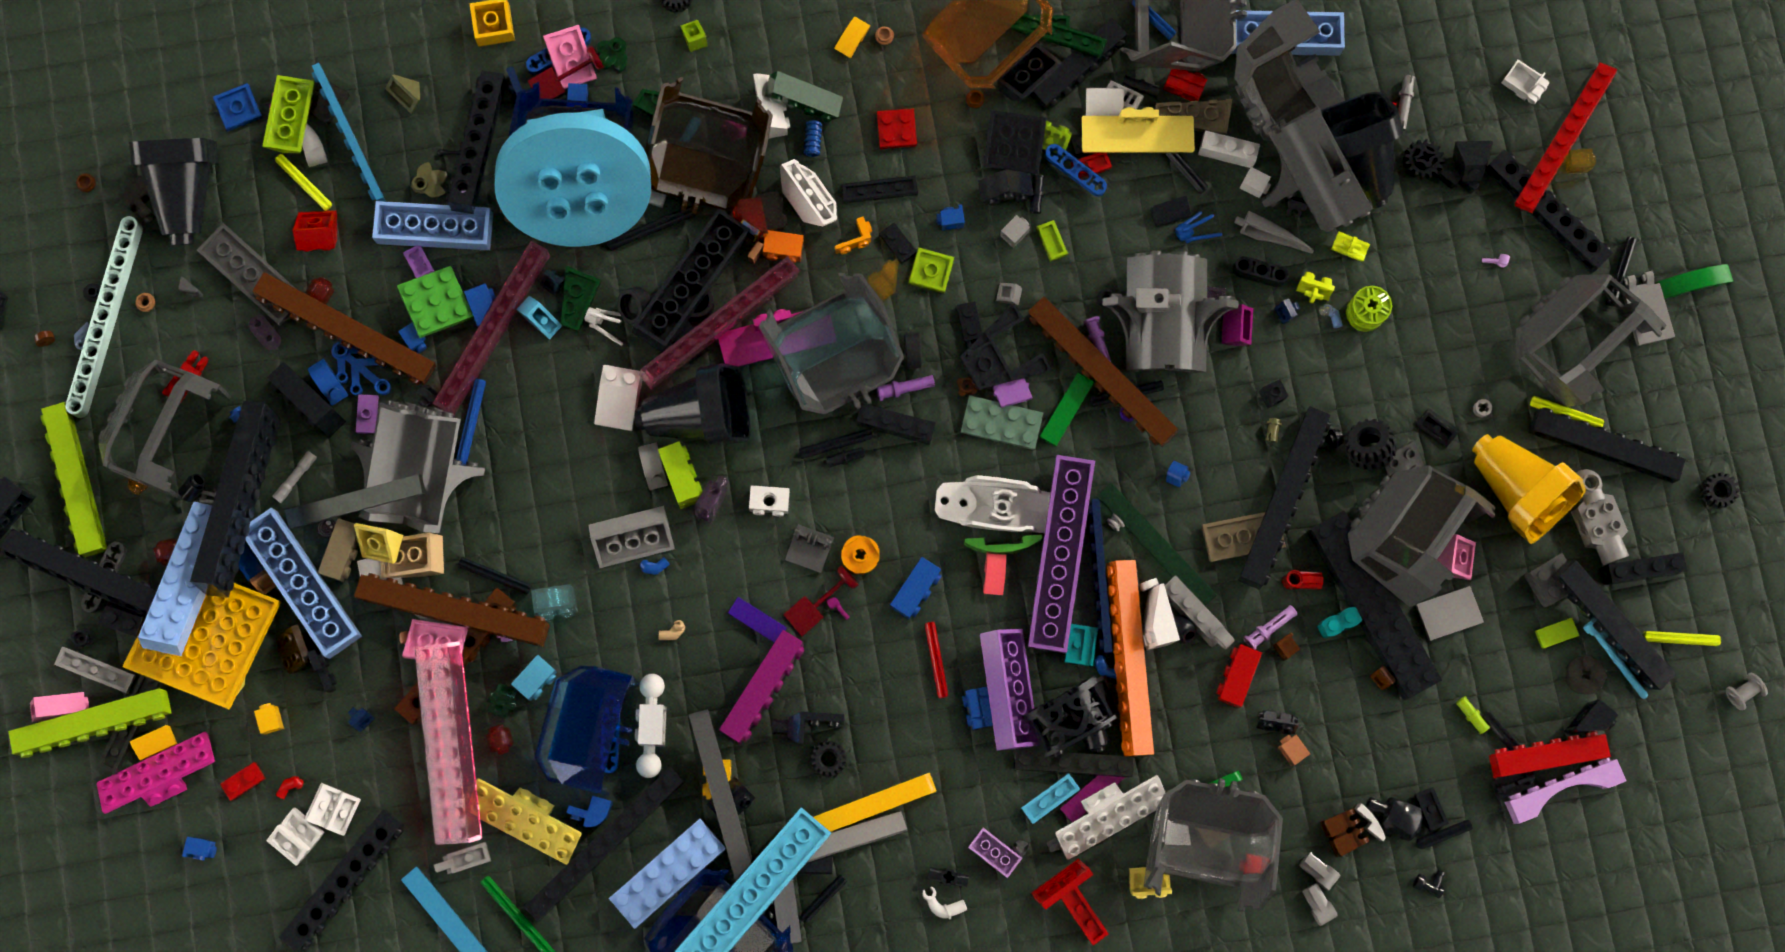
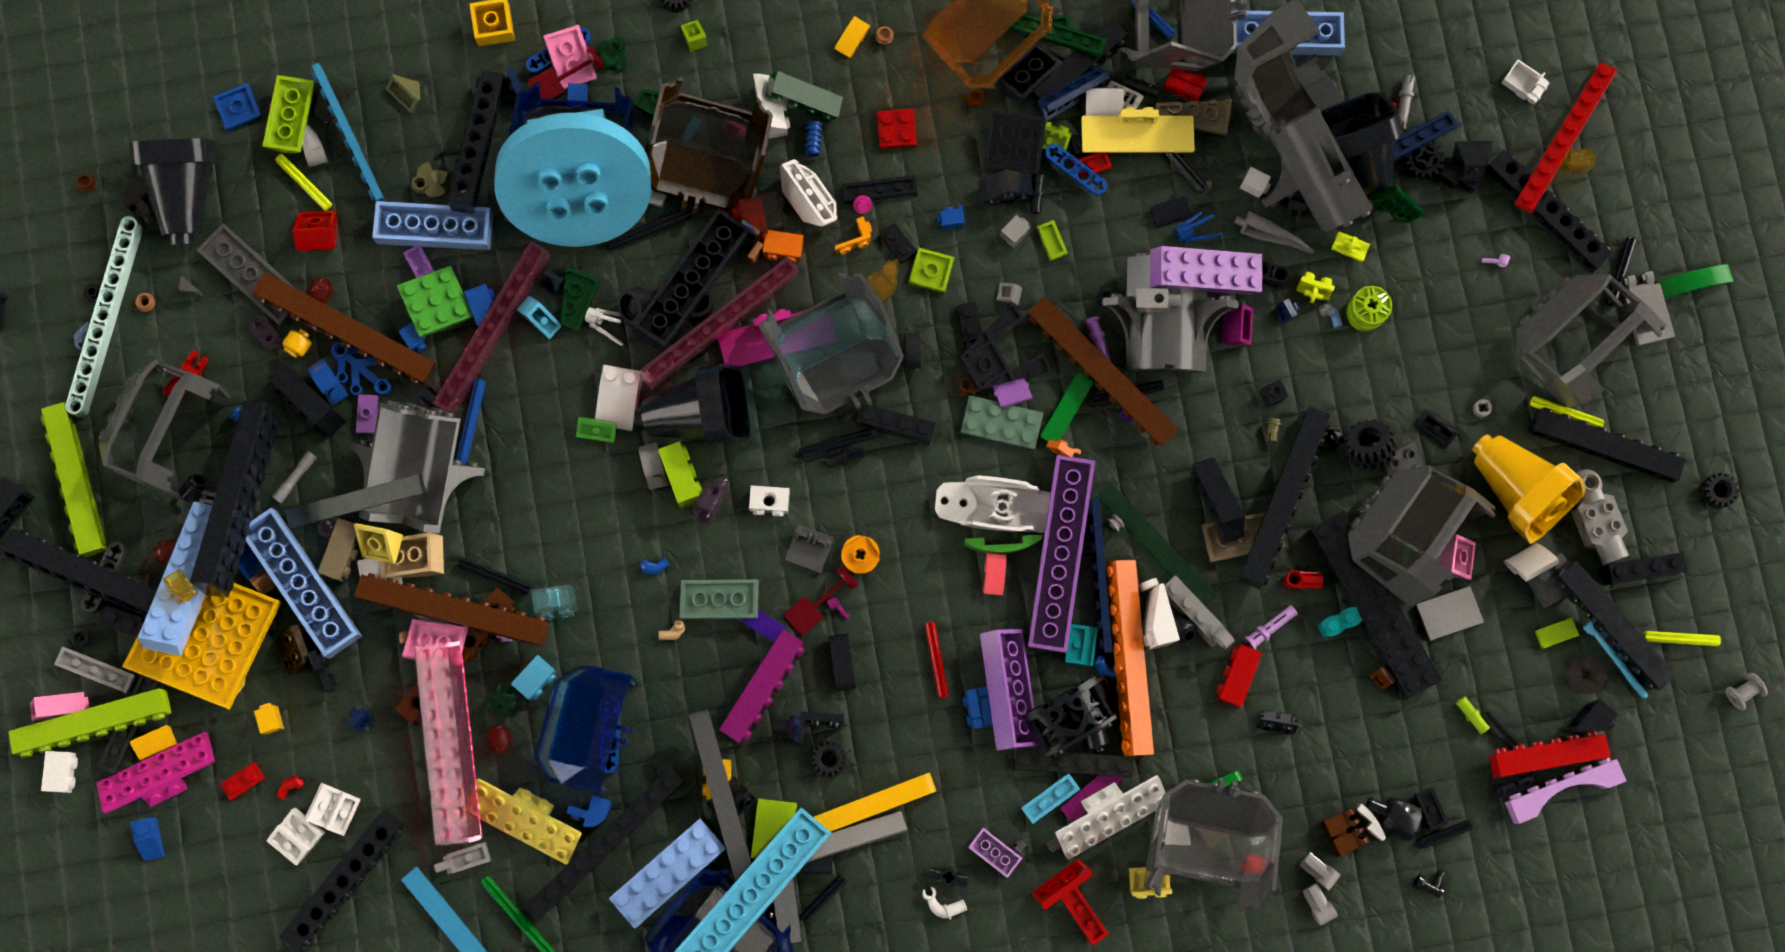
reddish brown tile [34,331,55,347] -> none
clear orange tile [127,479,148,495] -> none
blue brick [182,837,217,860] -> none
light grey slope [588,506,675,568] -> none
white brick [635,674,666,778] -> none
medium lavender pin [876,375,935,401] -> none
blue brick [890,557,942,619] -> none
blue plate [1166,461,1190,488] -> none
white brick [1198,130,1260,168] -> none
reddish brown panel [1272,632,1300,661] -> none
nougat brick [1278,735,1310,766] -> none
none -> white brick [41,751,78,793]
none -> blue slope [130,817,165,862]
none -> clear yellow brick [163,569,196,605]
none -> yellow head [282,329,312,358]
none -> bright green plate [576,417,617,443]
none -> sand green plate [680,579,759,620]
none -> lime tile [751,799,797,859]
none -> black beam [828,633,856,692]
none -> dark pink plate [853,195,872,214]
none -> dark blue fence [1037,67,1110,120]
none -> orange plate [1046,439,1081,457]
none -> brick [1150,246,1262,295]
none -> black wedge [1190,457,1245,544]
none -> dark green wing [1367,185,1425,223]
none -> dark blue fence [1394,110,1459,161]
none -> white slope [1504,543,1559,582]

